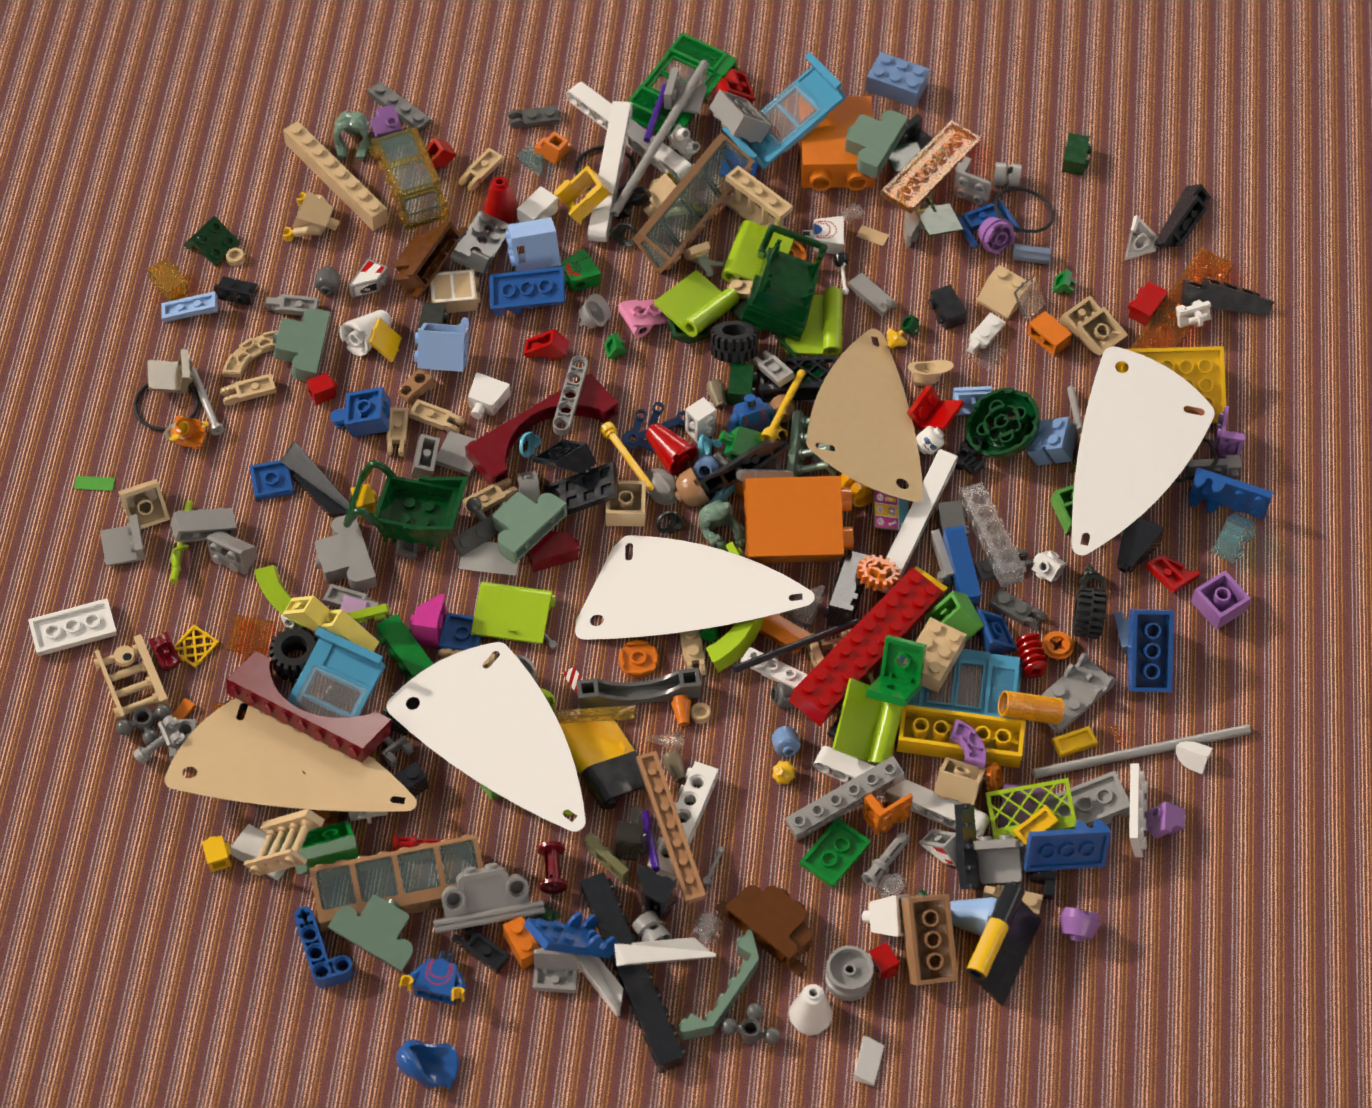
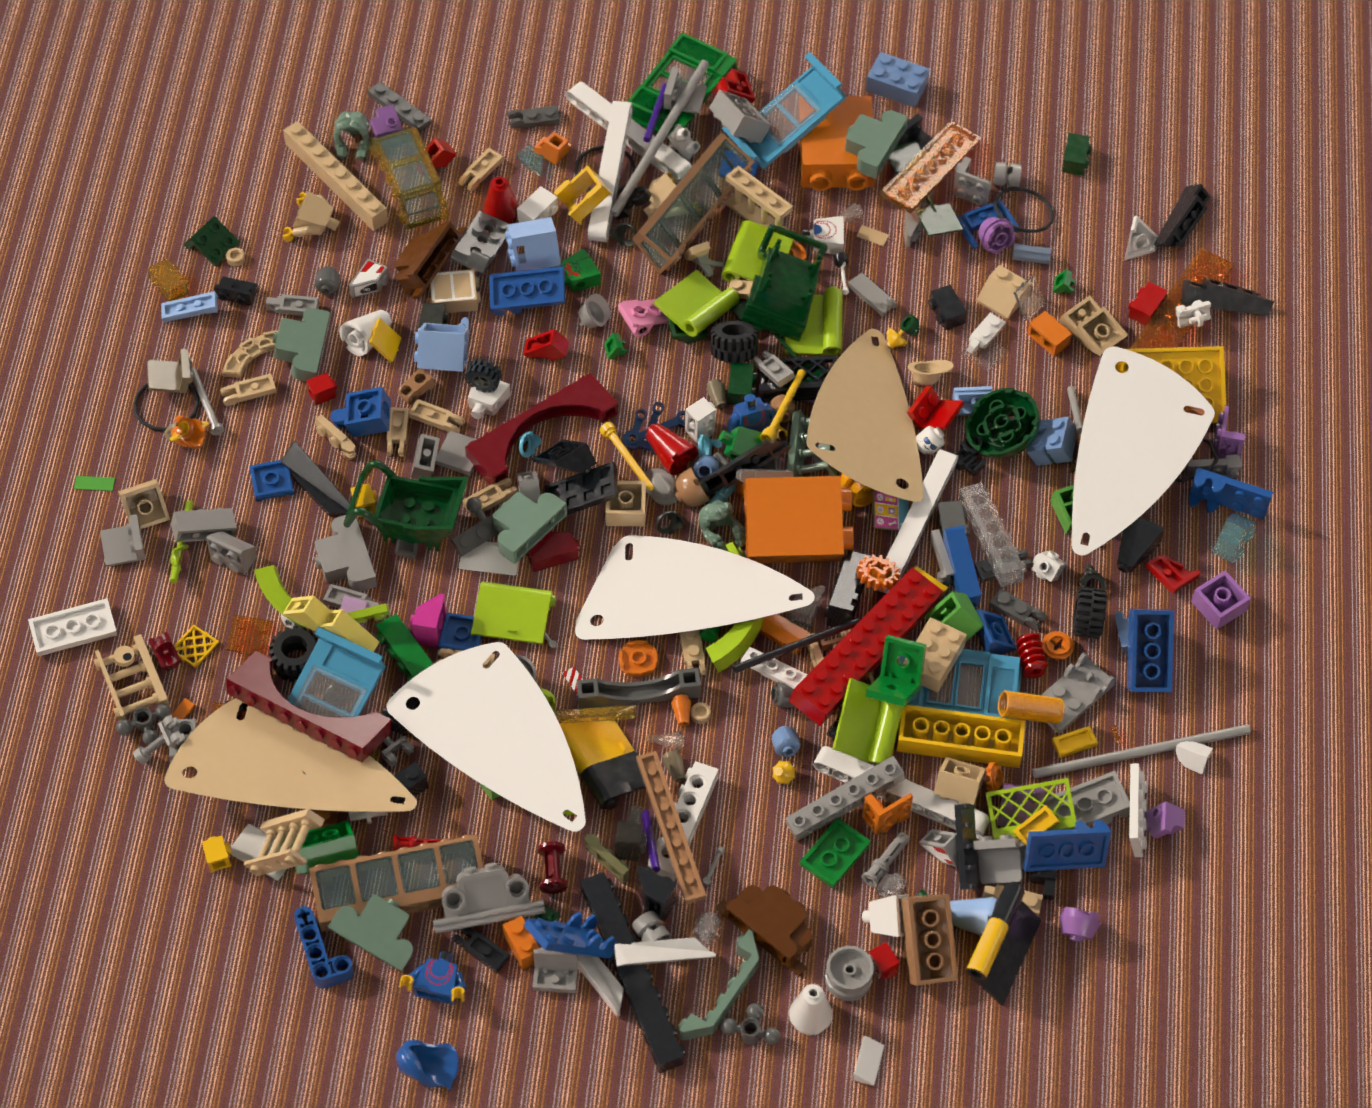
light grey beam [553,355,588,436] -> none
medium lavender tile [950,719,986,769] -> none
none -> tan hinge [315,414,357,461]
none -> black wheel [465,359,502,392]

